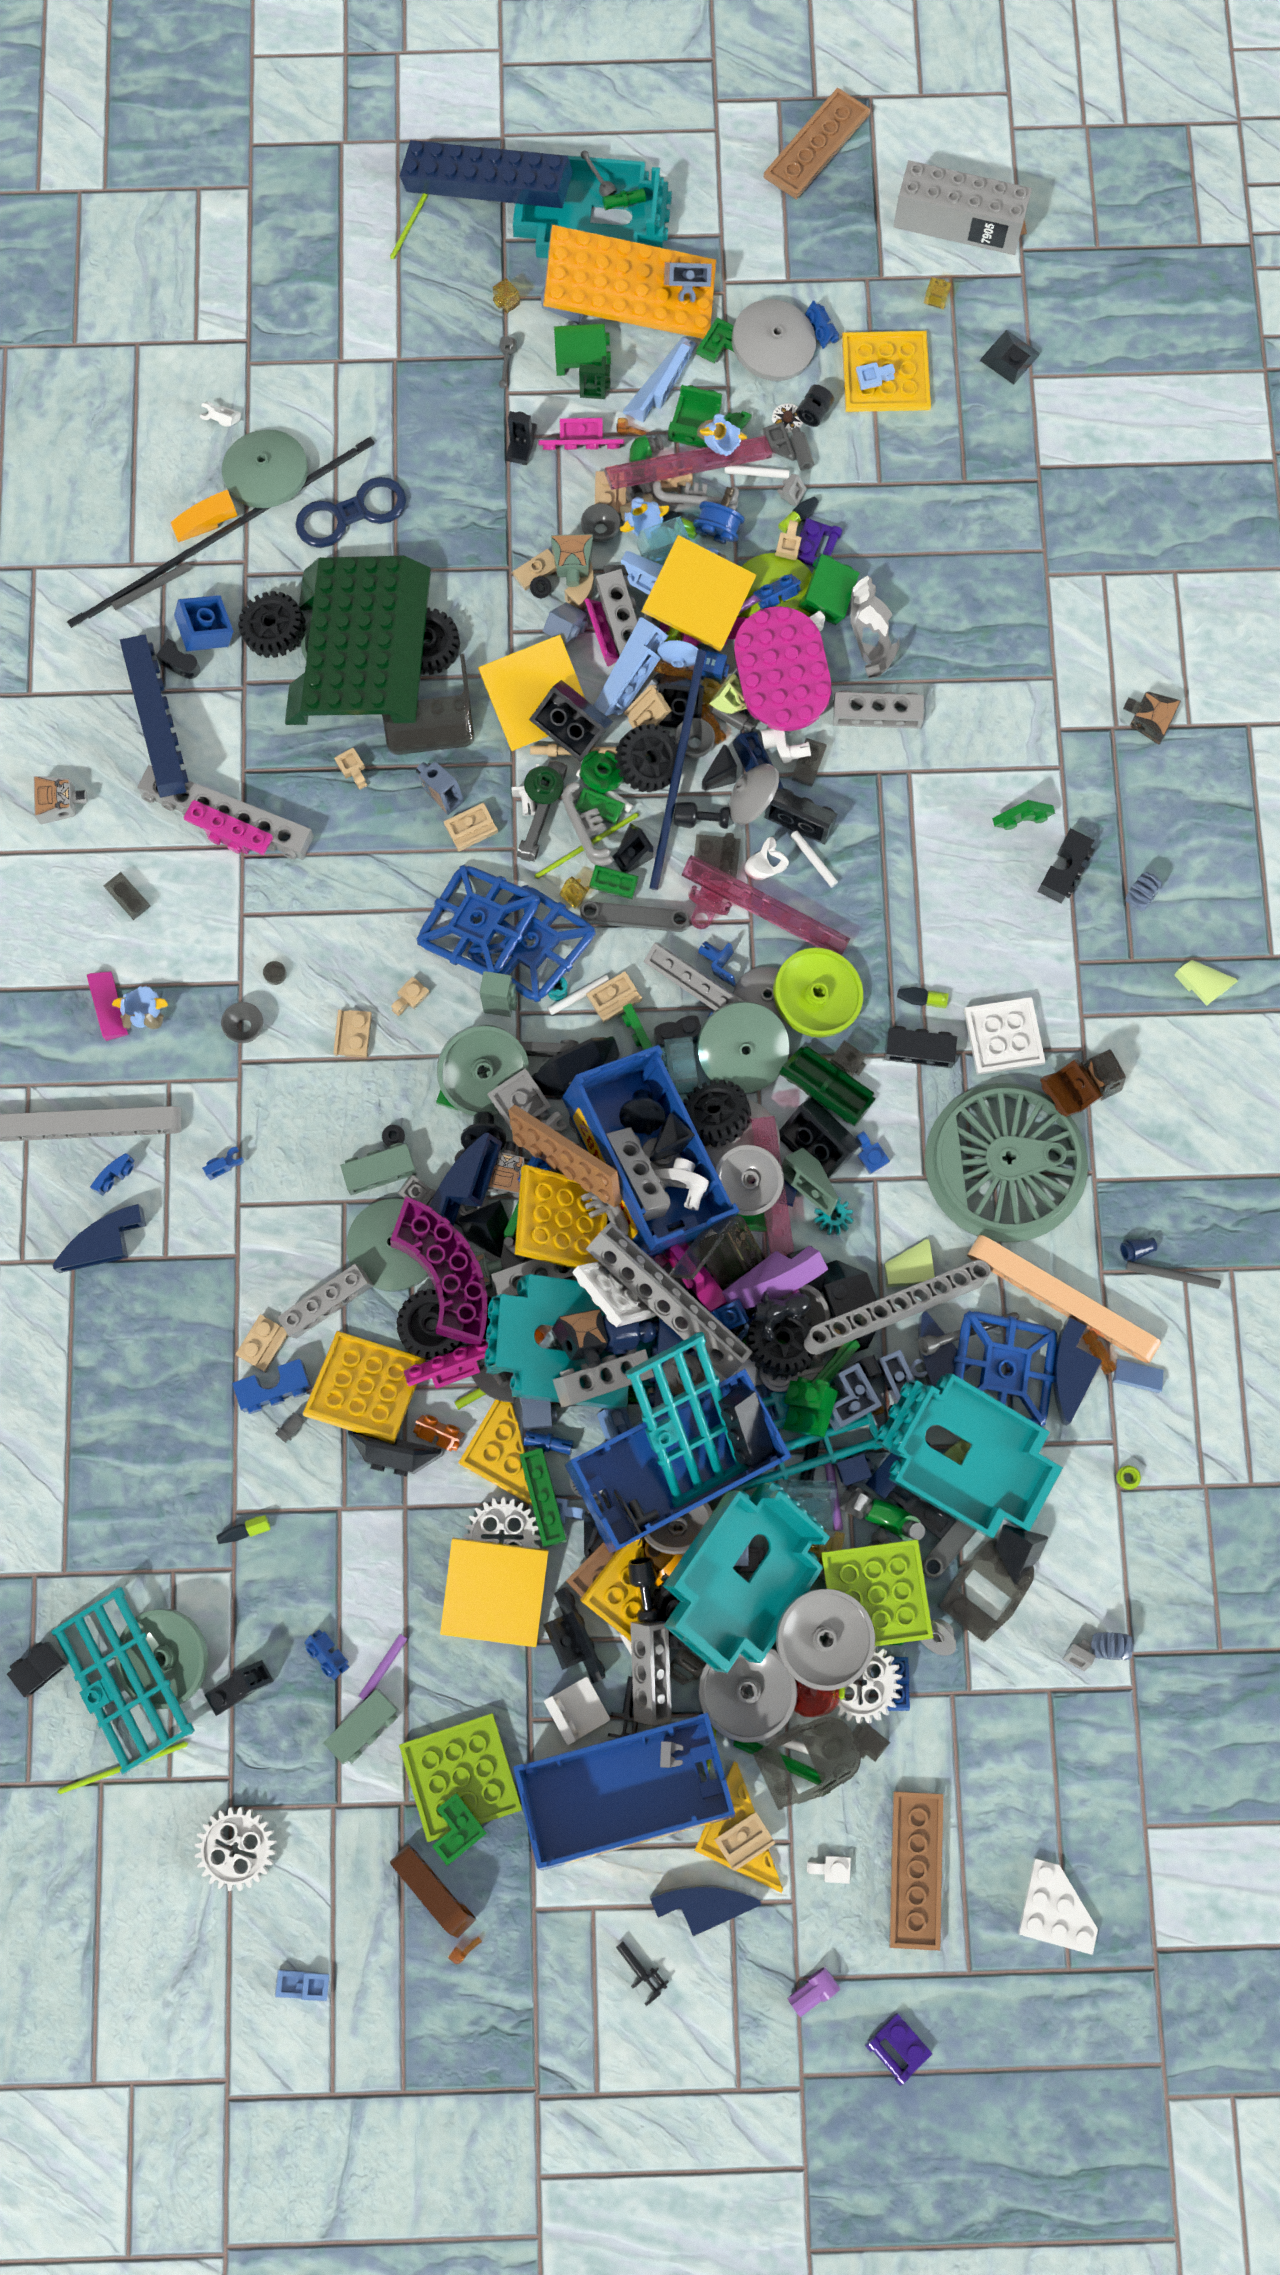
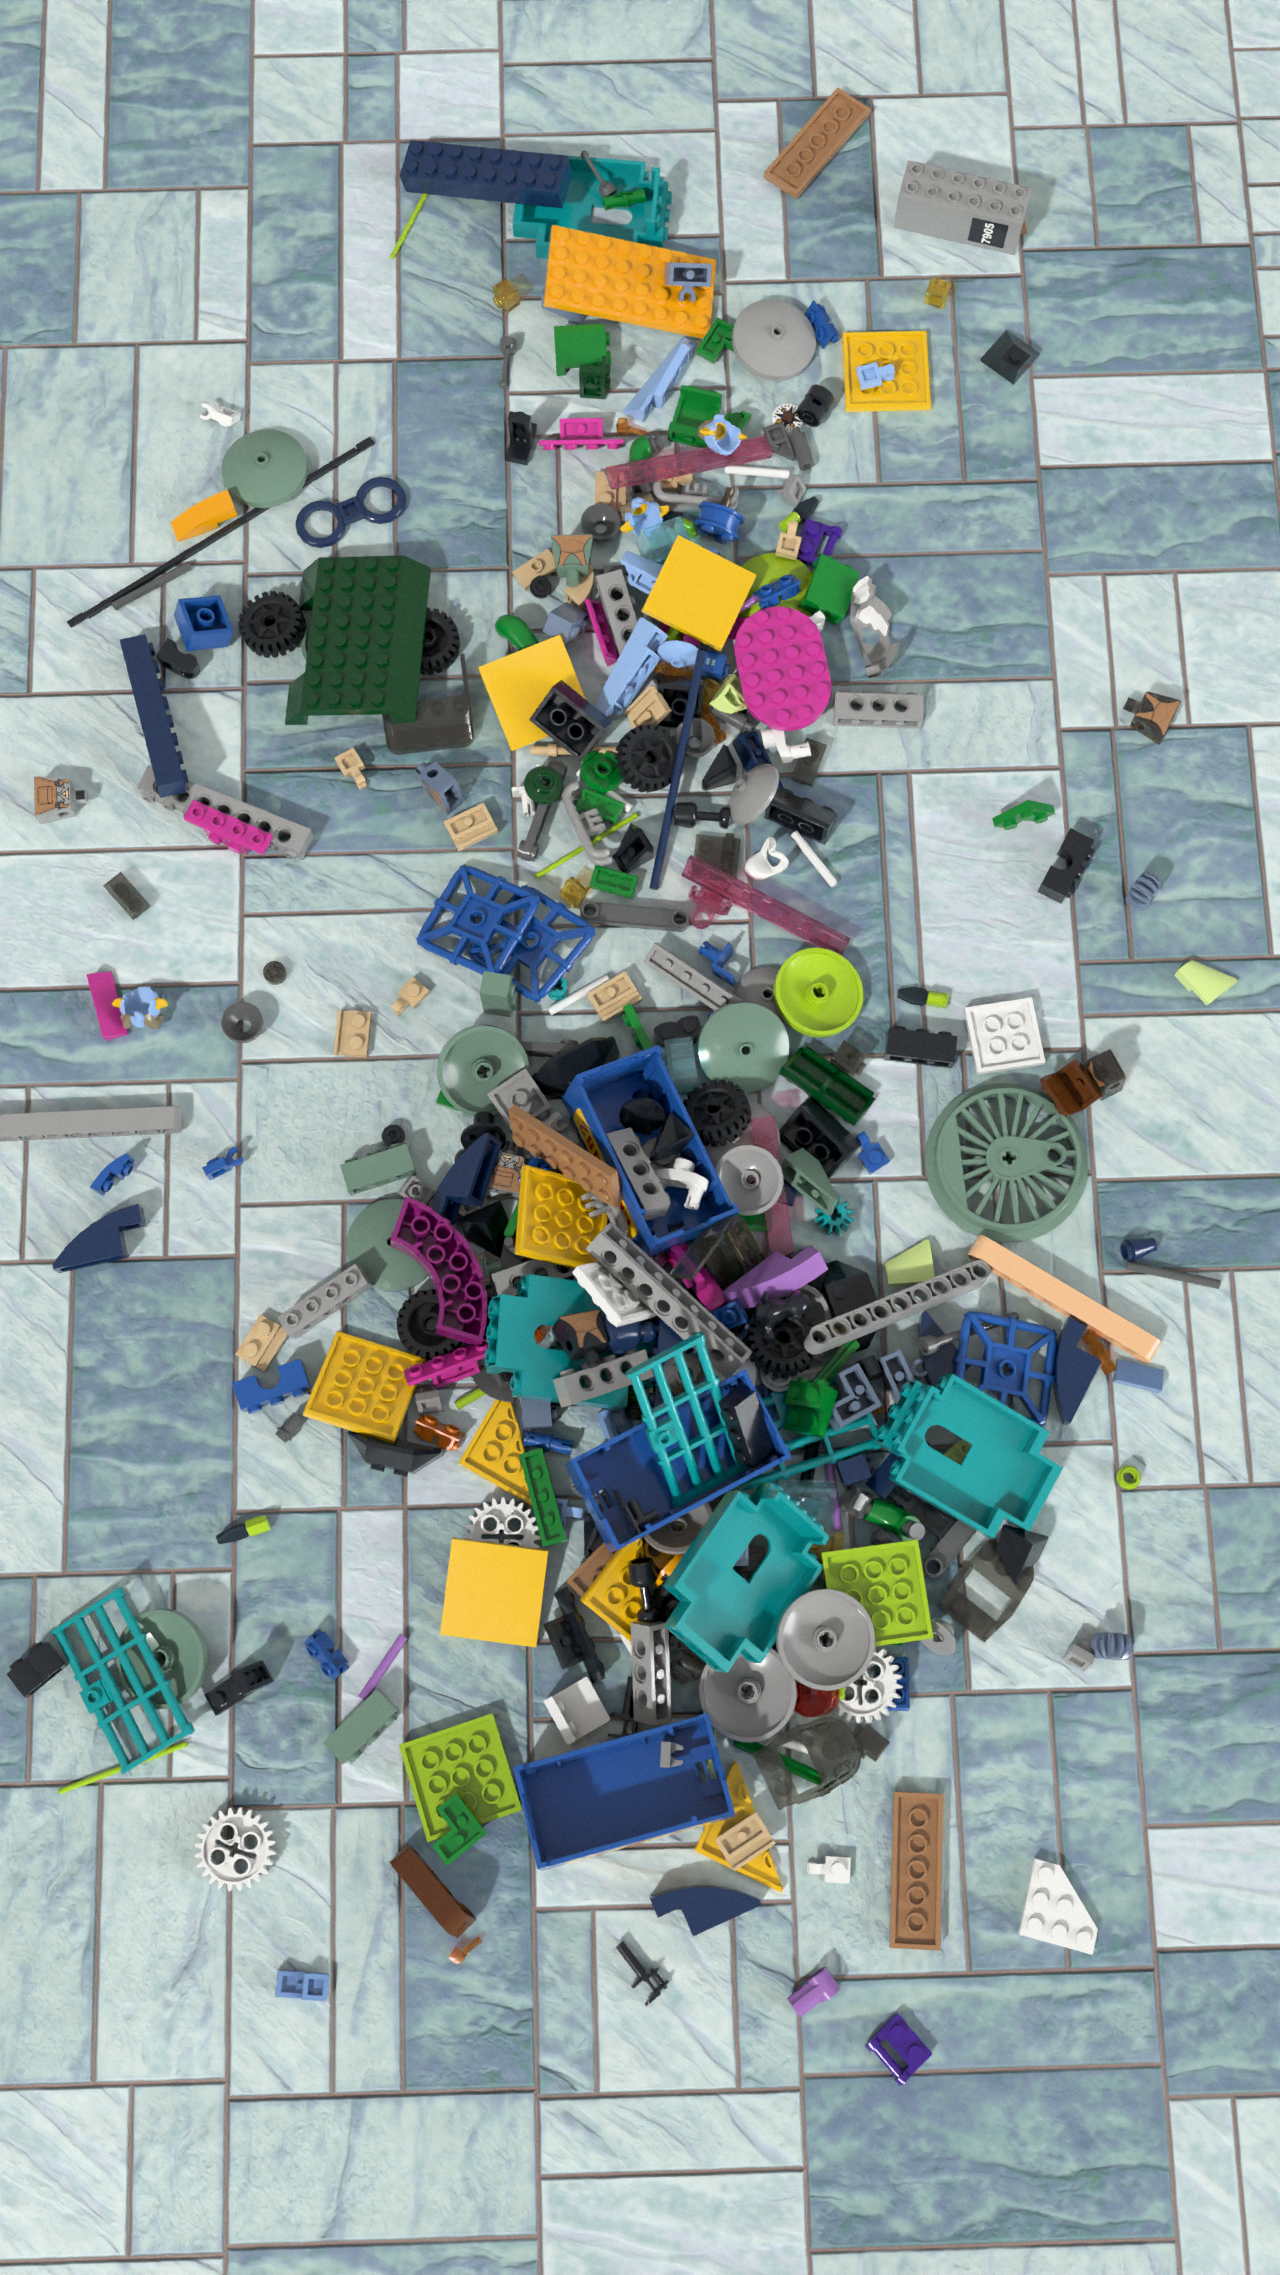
none -> light grey tile [415,1386,443,1416]
none -> green piece [494,614,539,651]
none -> clear smoke tile [625,1401,643,1421]

